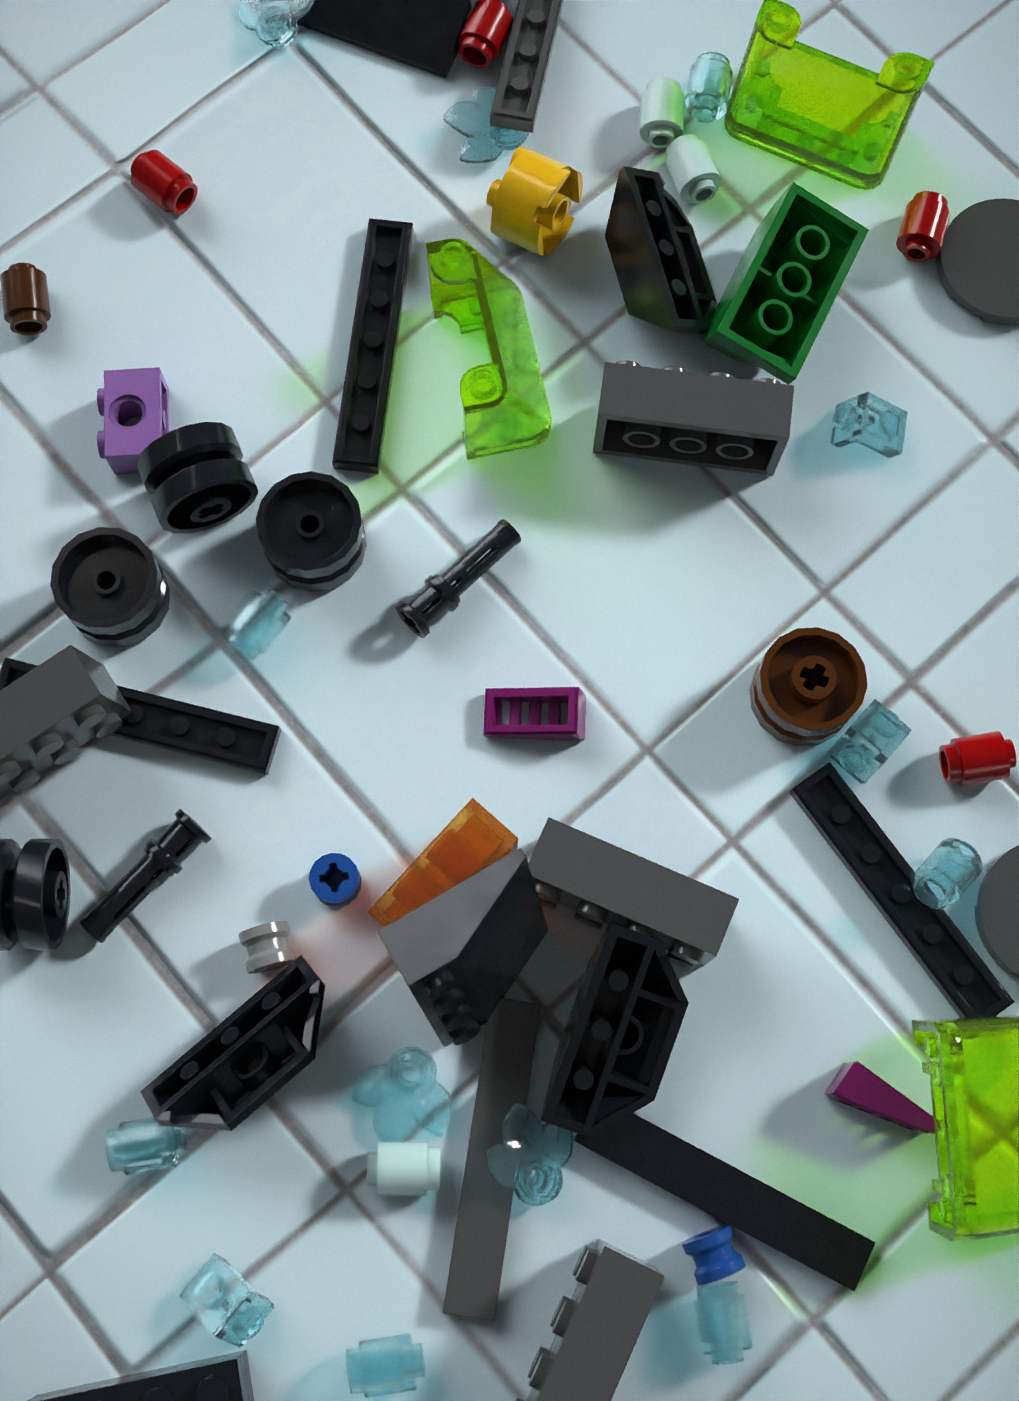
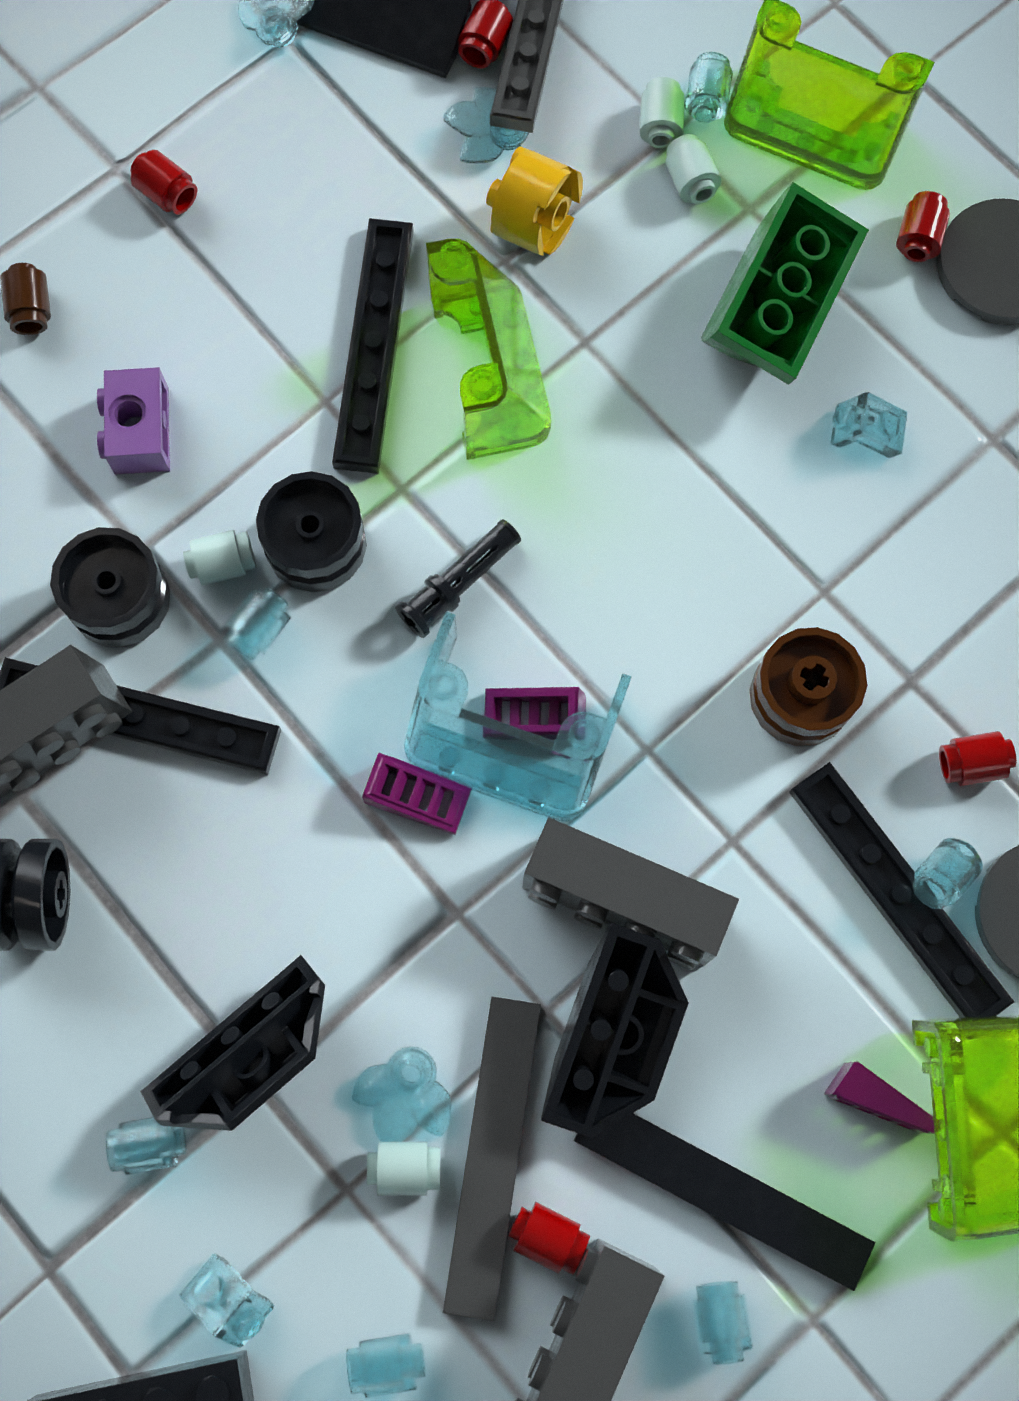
black pin [79,809,212,943] -> none
black wheel [136,422,258,533] -> none
light grey wheel [238,921,296,974] -> none
blue wheel [309,853,362,907] -> none
clear orange brick [368,798,518,929] -> none
black slope [377,847,548,1048] -> none
clear light blue plate [487,1103,573,1206] -> none
dark grey brick [593,360,794,476] -> none
black wedge [605,166,717,334] -> none
blue wheel [682,1224,746,1285] -> none
clear light blue bracket [827,699,912,784] -> none
none -> light aqua brick [183,530,256,586]
none -> magenta slope [362,753,472,835]
none -> clear light blue windscreen [404,611,632,822]
none -> red brick [508,1202,590,1275]

